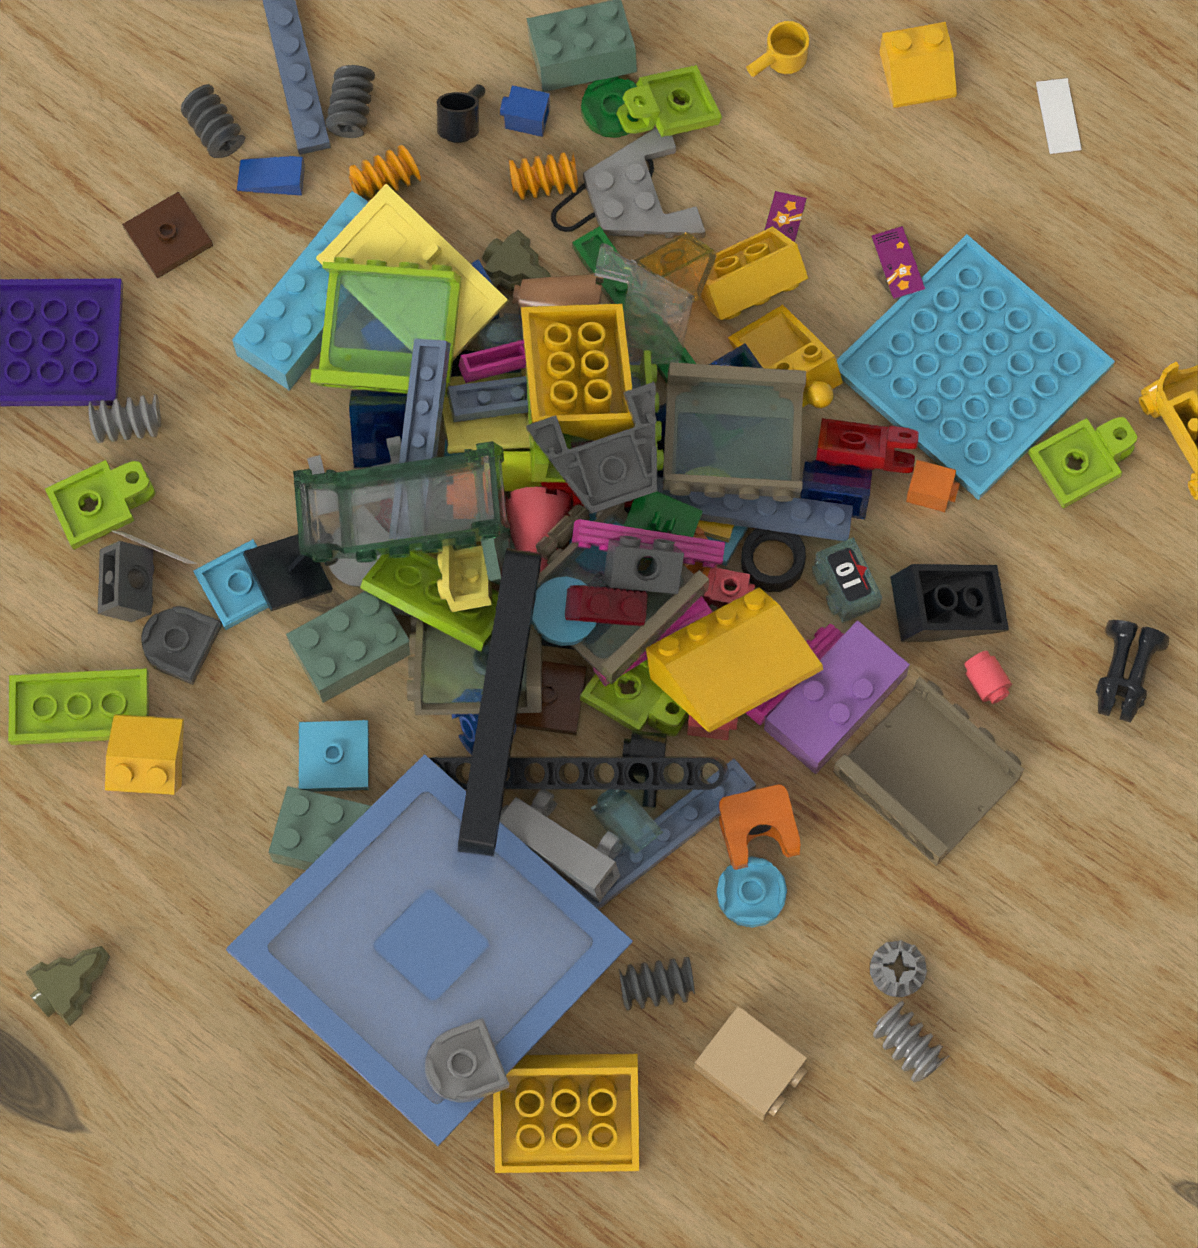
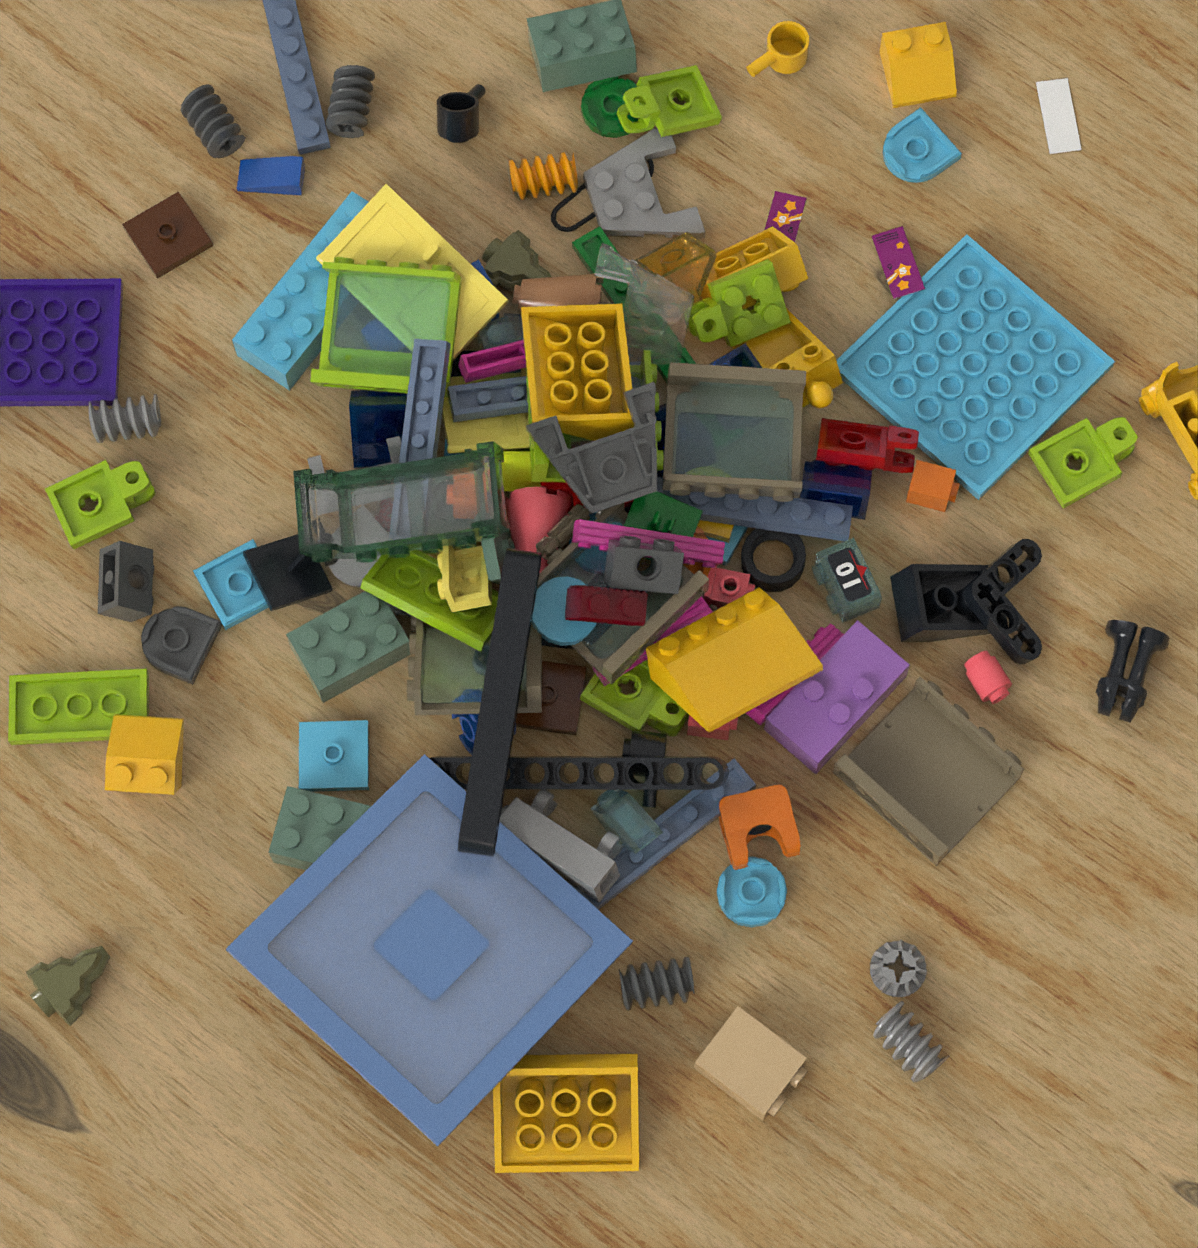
white sticker [112,531,197,564] -> none
light orange piece [349,145,421,200] -> none
light grey tile [425,1018,510,1103] -> none
blue brick [500,85,551,137] -> none
none -> lime plate [684,259,791,347]
none -> medium azure tile [883,107,962,183]
none -> black beam [964,539,1042,664]

